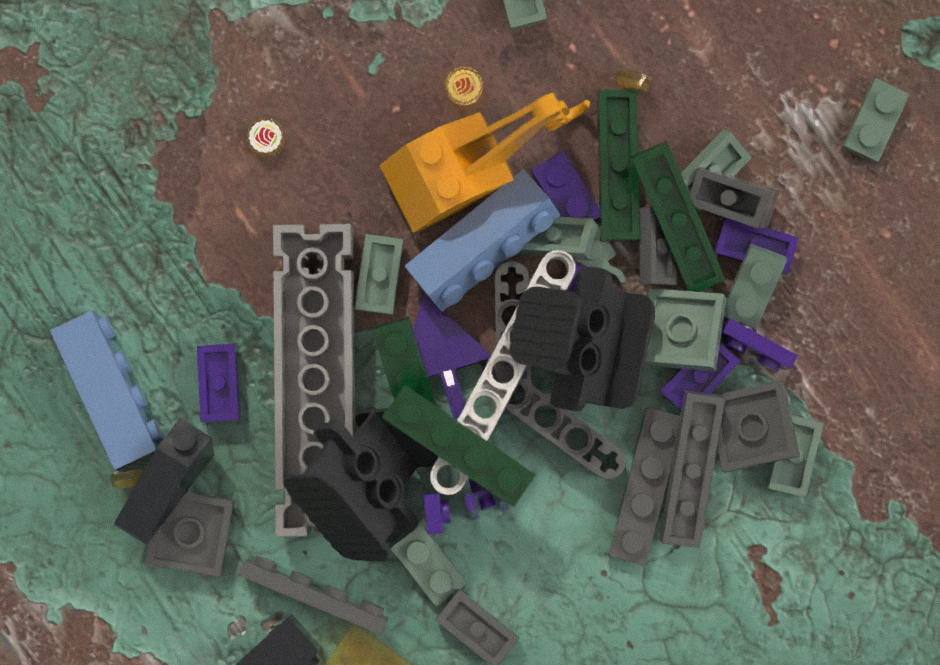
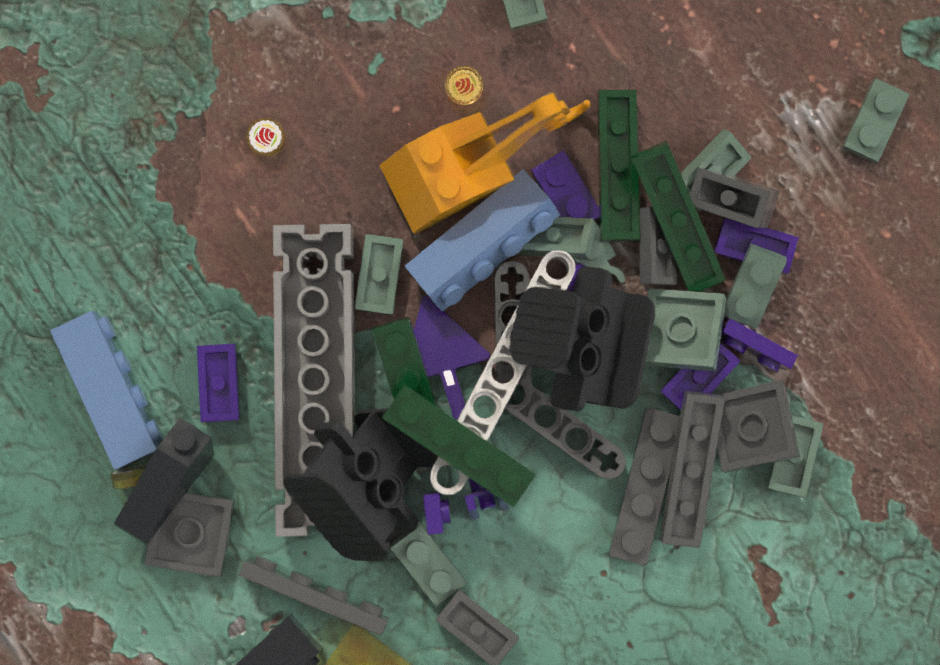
clear yellow tile [614,68,654,93] -> none

